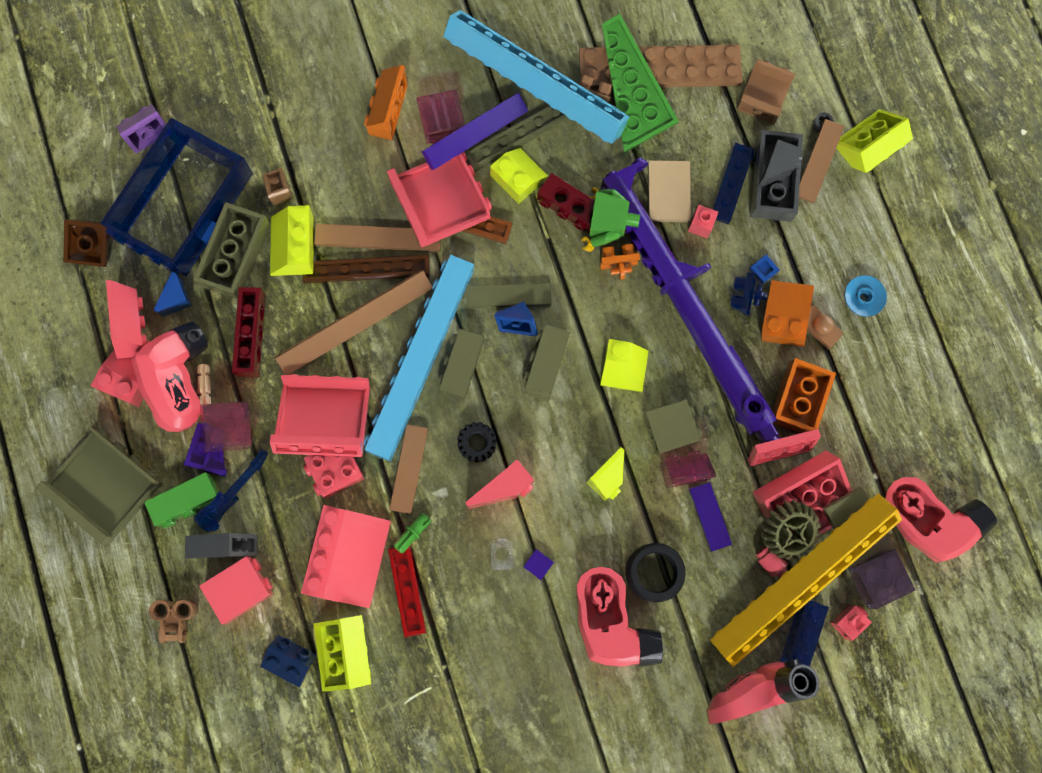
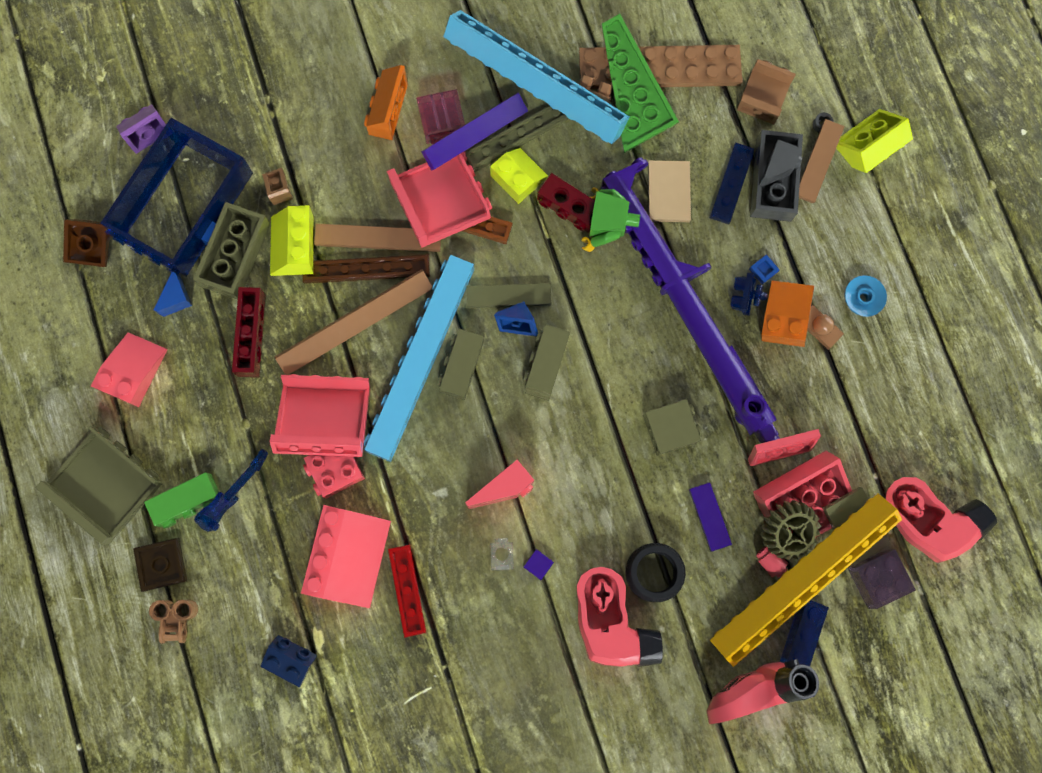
coral slope [106,280,147,359] -> none
coral piece [131,322,208,432] -> none
dark purple wing [183,423,227,477] -> none
dark grey slope [185,533,257,559] -> none
tan axle [197,364,211,407] -> none
coral brick [199,556,274,625] -> none
clear pink brick [200,402,252,453] -> none
neon yellow slope [313,615,371,692] -> none
medium nougat tile [389,425,428,514] -> none
bright green axle [394,513,432,553] -> none
black tyre [457,422,496,463] -> none
neon yellow slope [586,447,624,501] -> none
orange hips [600,244,640,280] -> none
neon yellow slope [600,339,649,392] -> none
clear pink slope [661,451,716,488] -> none
coral brick [687,205,718,238] -> none
orange brick [772,358,836,433] -> none
coral brick [830,605,872,641] -> none
none -> dark brown tile [133,538,187,592]

